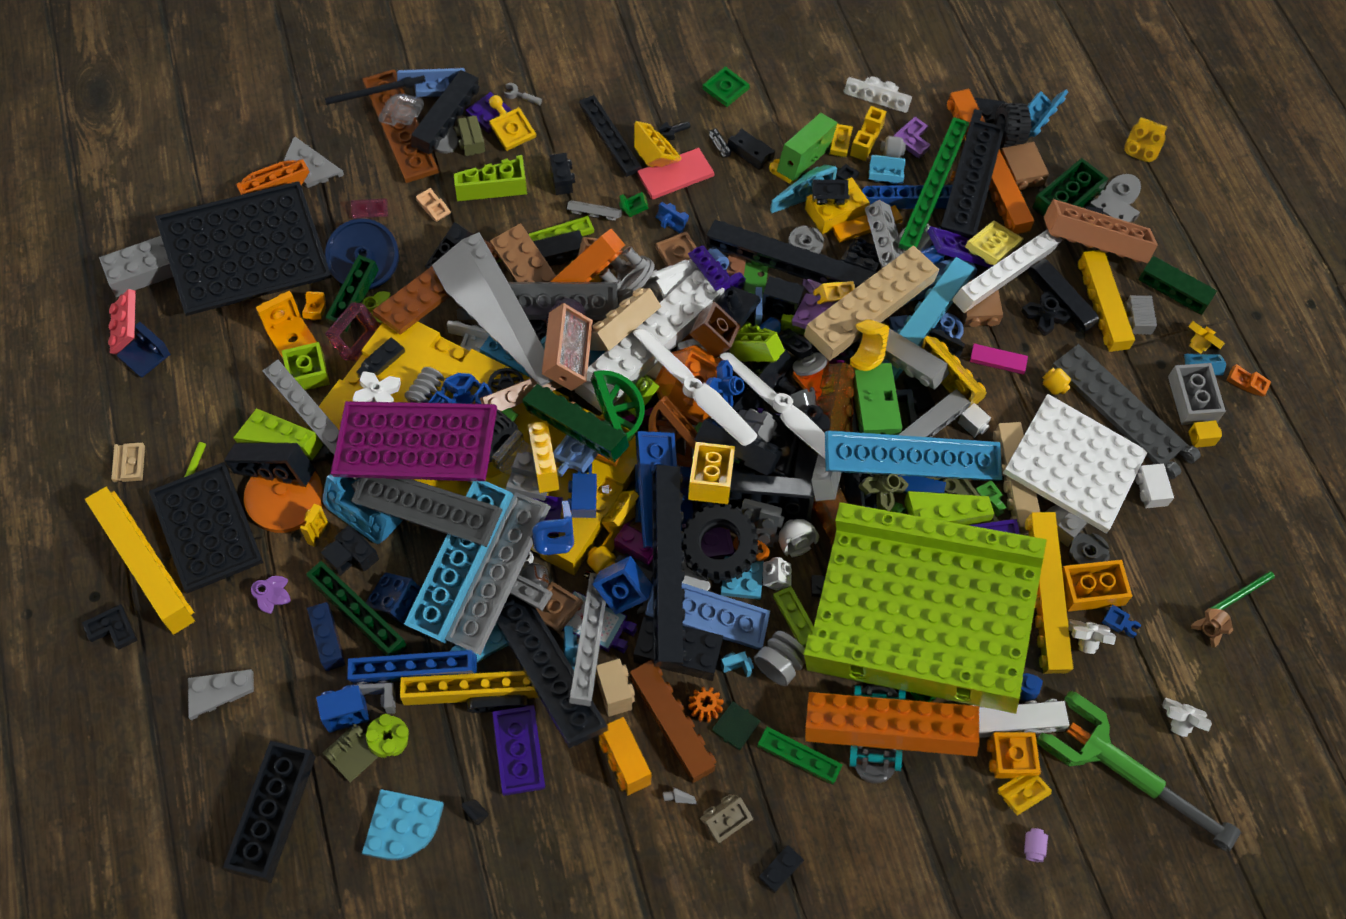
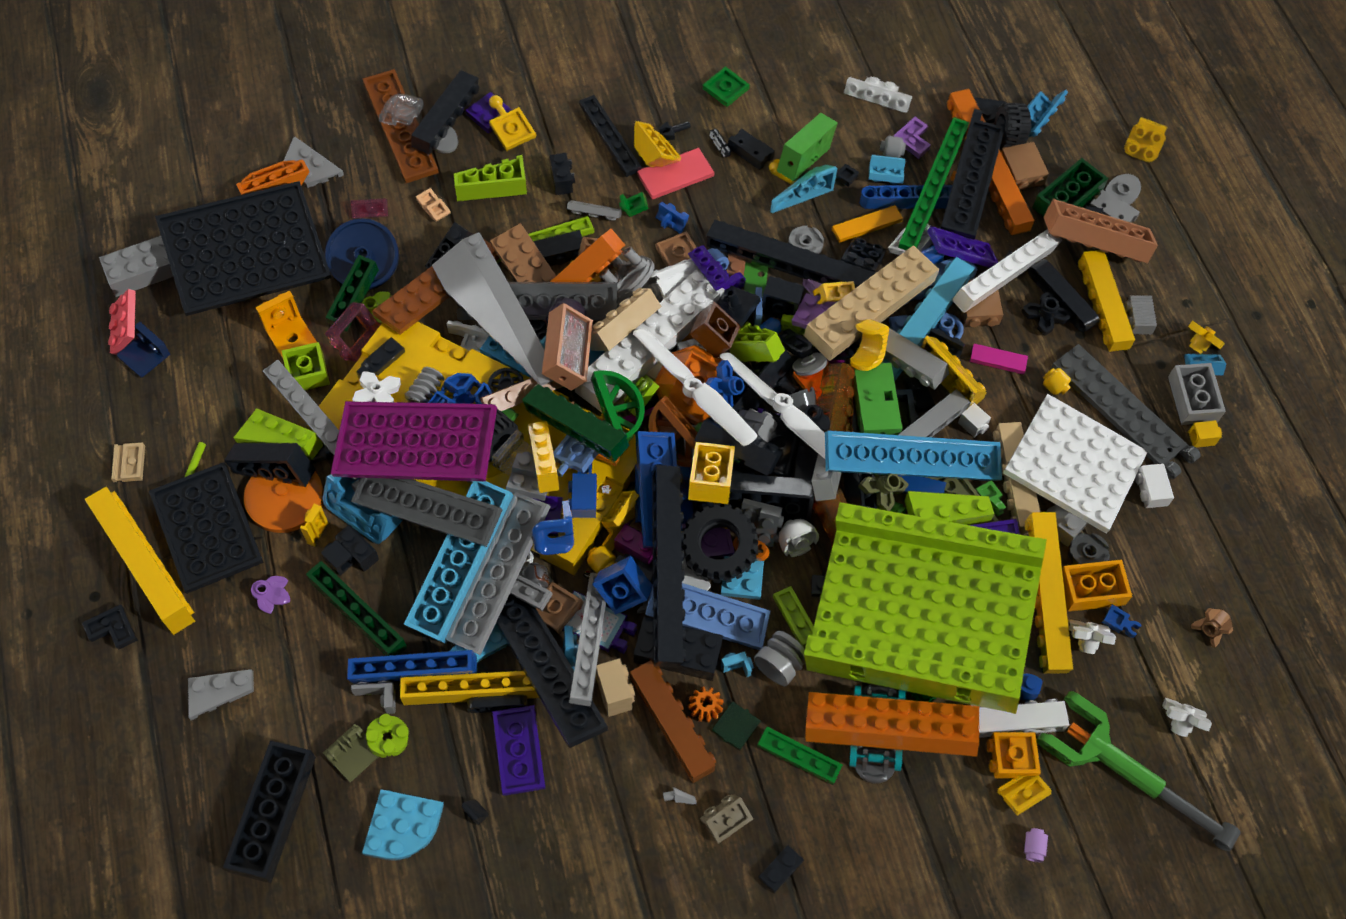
light orange bracket [302,292,326,320] -> none
dark blue brick [307,602,346,671] -> none
blue brick [316,685,370,733] -> none
black bar [325,75,426,105] -> none
dark blue bracket [366,573,421,625] -> none
medium blue bracket [397,68,465,97] -> none
olive brick [455,115,485,156] -> none
light grey piece [505,83,542,105] -> none
light orange brick [599,717,651,795] -> none
white brick [763,557,792,590] -> none
yellow brick [805,177,870,234] -> none
black bracket [812,180,850,205] -> none
yellow plate [830,124,853,157] -> none
yellow arch [850,106,887,161] -> none
light grey brick [865,200,904,269] -> none
light yellow plate [965,221,1024,265] -> none
dark green brick [1138,256,1217,315] -> none
green bar [1211,571,1275,610] -> none
orange slope [1226,364,1271,397] -> none

